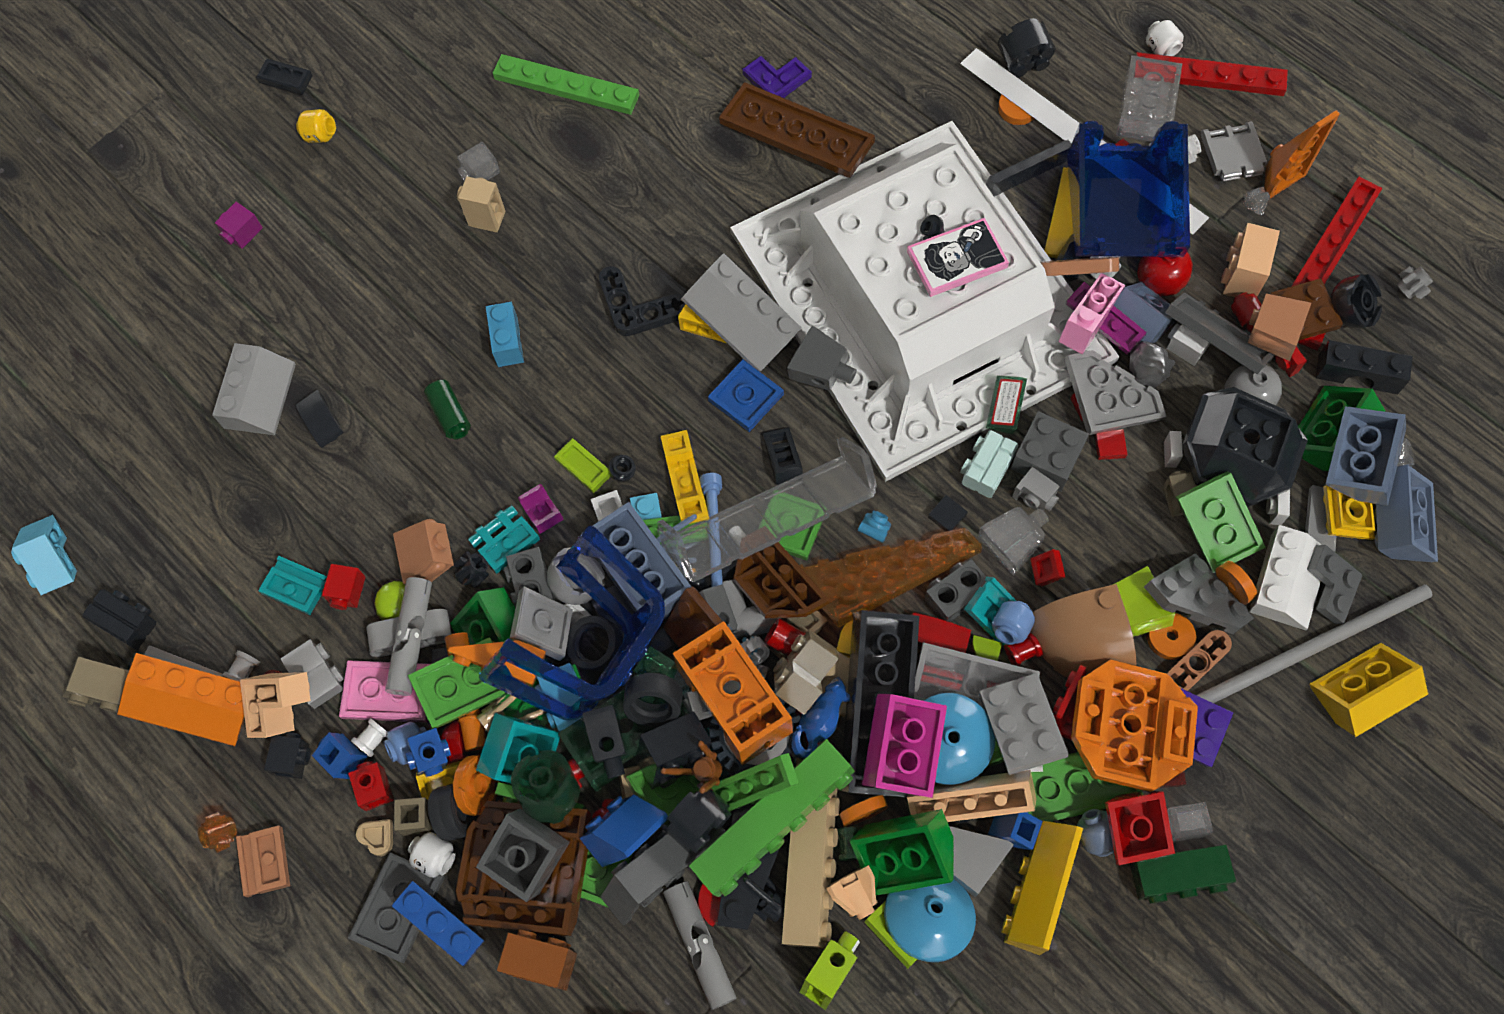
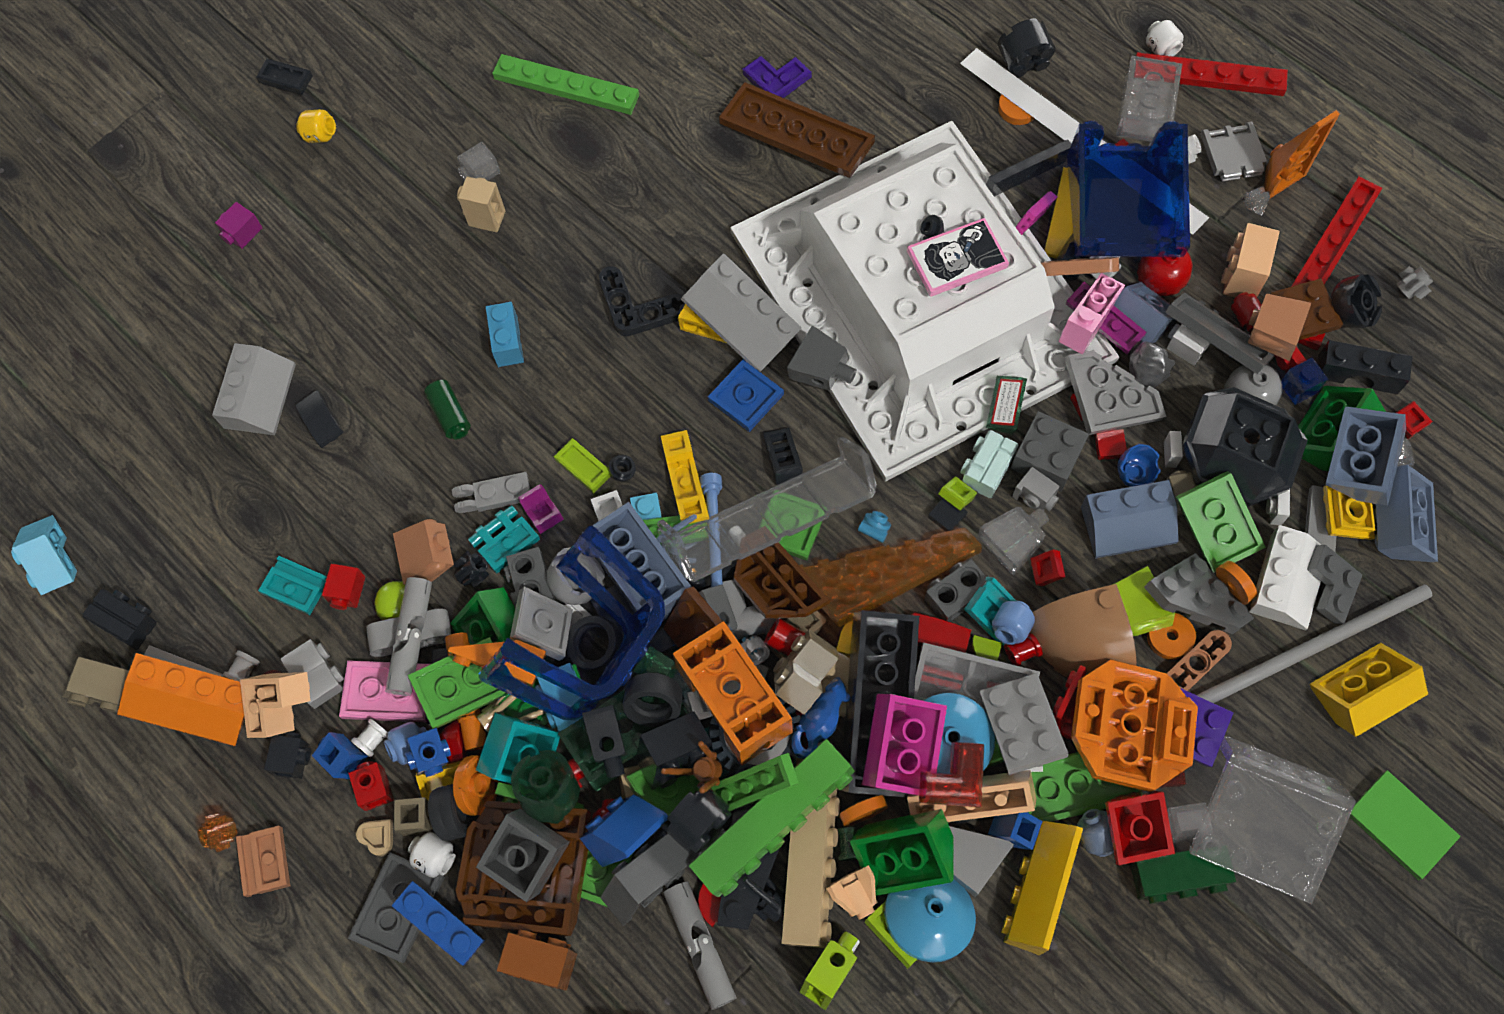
none -> light grey hinge [452,472,530,513]
none -> clear red brick [919,742,984,808]
none -> lime tile [939,476,977,511]
none -> dark pink tile [1015,191,1057,235]
none -> sand blue slope [1081,480,1178,559]
none -> blue hair [1117,444,1161,487]
none -> clear bracket [1189,736,1356,904]
none -> clear blue brick [1281,358,1328,405]
none -> bright green tile [1345,770,1461,880]
none -> red tile [1396,401,1433,439]

